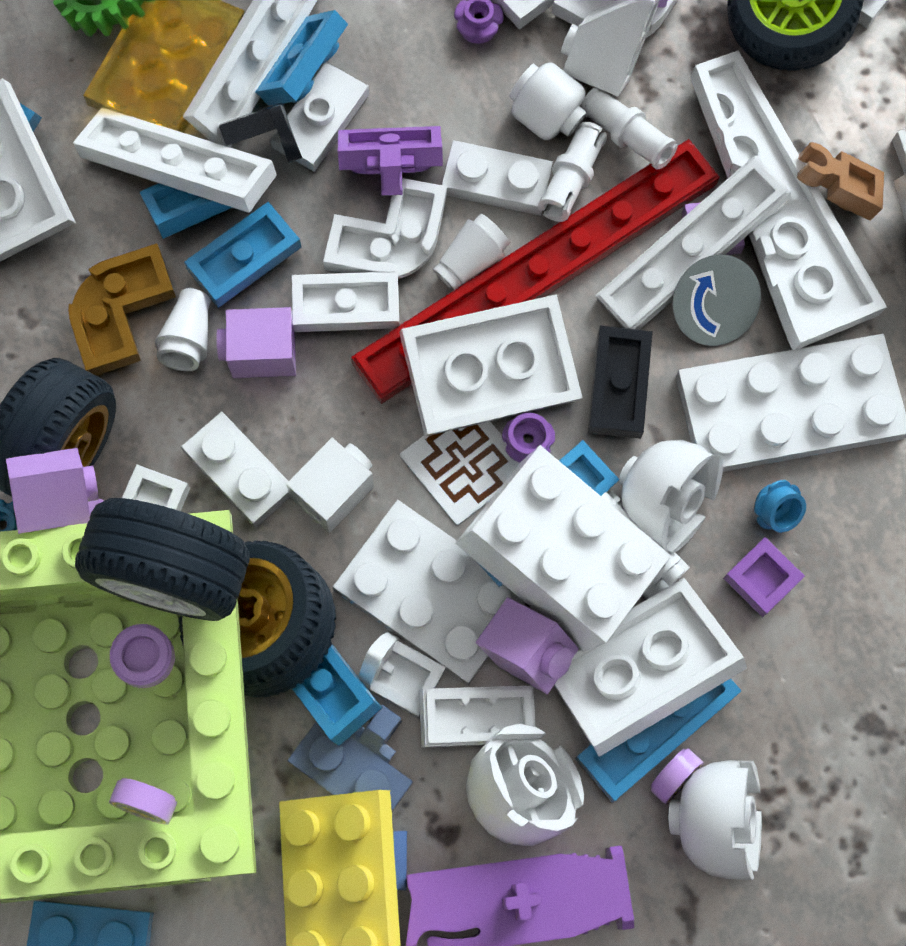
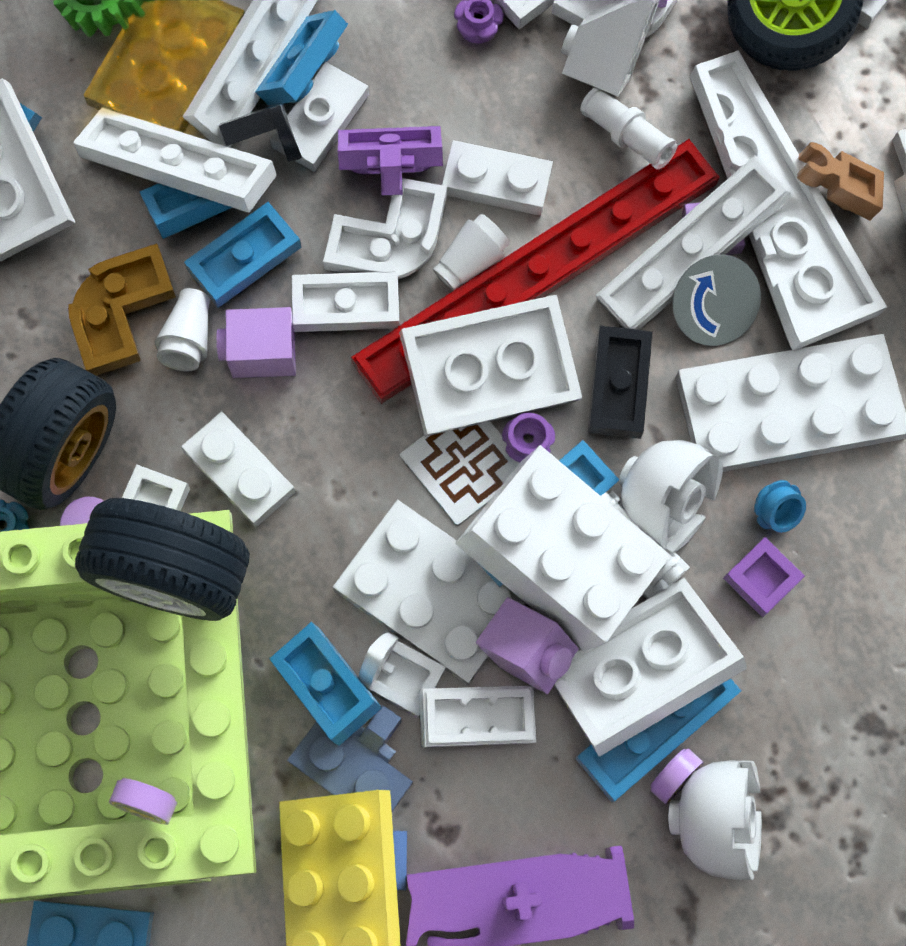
lavender brick [6,448,99,534] -> none
lavender tile [110,624,175,688] -> none
black wheel [178,540,336,697] -> none
white brick [286,437,374,534] -> none
white cylinder [466,724,584,846] -> none
white head [509,62,587,140] -> none
white pin [538,122,607,222] -> none

